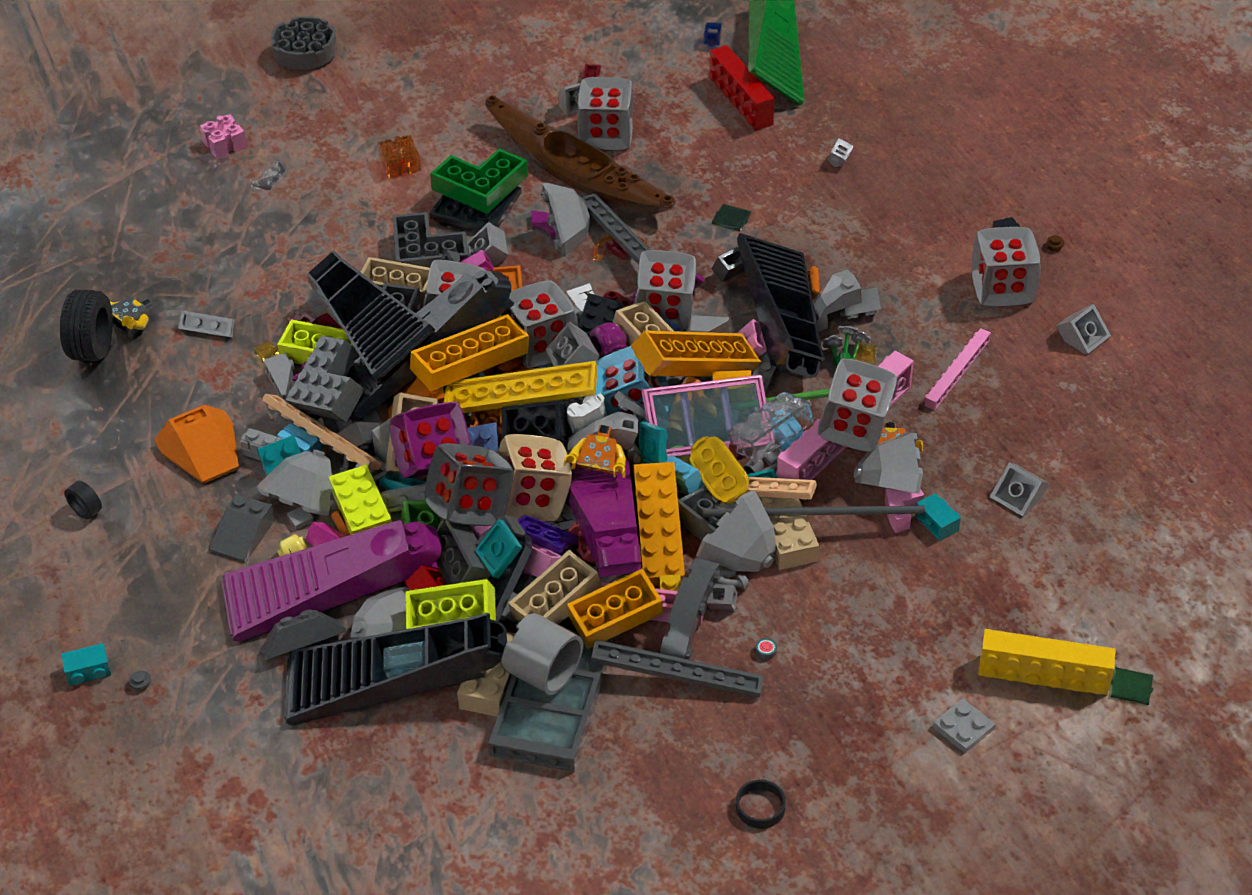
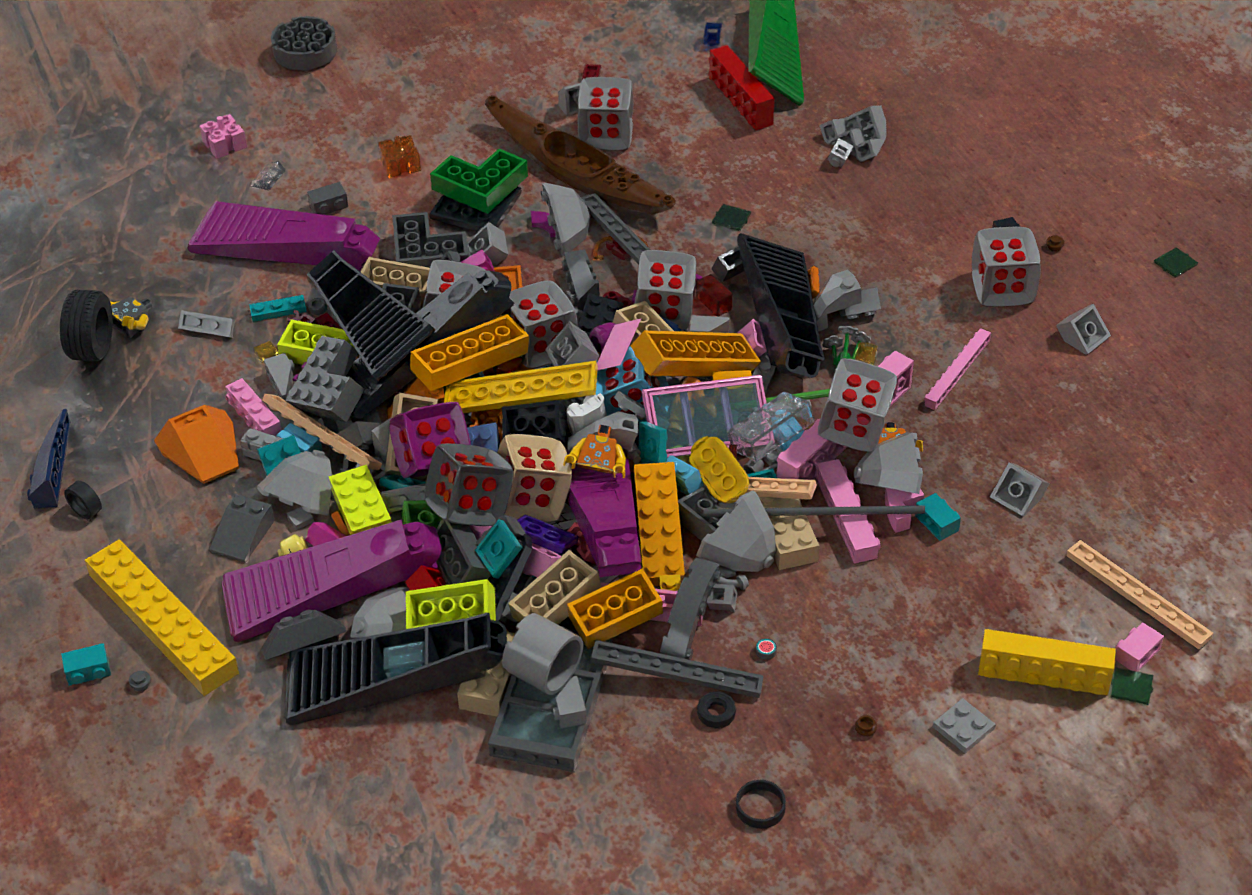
none -> dark blue wedge [27,409,71,509]
none -> yellow brick [85,539,239,696]
none -> magenta brick [187,201,380,271]
none -> bright pink brick [225,378,282,436]
none -> teal plate [249,295,307,322]
none -> dark grey brick [307,182,349,215]
none -> dark grey tile [308,298,327,315]
none -> light grey slope [553,676,587,728]
none -> dark grey wedge [562,249,600,311]
none -> bright pink sticker [597,319,641,370]
none -> clear red brick [696,274,733,317]
none -> black tyre [697,691,736,728]
none -> bright pink brick [816,459,881,563]
none -> light grey brick [819,105,886,162]
none -> reddish brown plate [855,715,877,736]
none -> light nougat plate [1066,540,1213,649]
none -> bright pink brick [1115,623,1164,674]
none -> clear green piece [1154,247,1198,278]

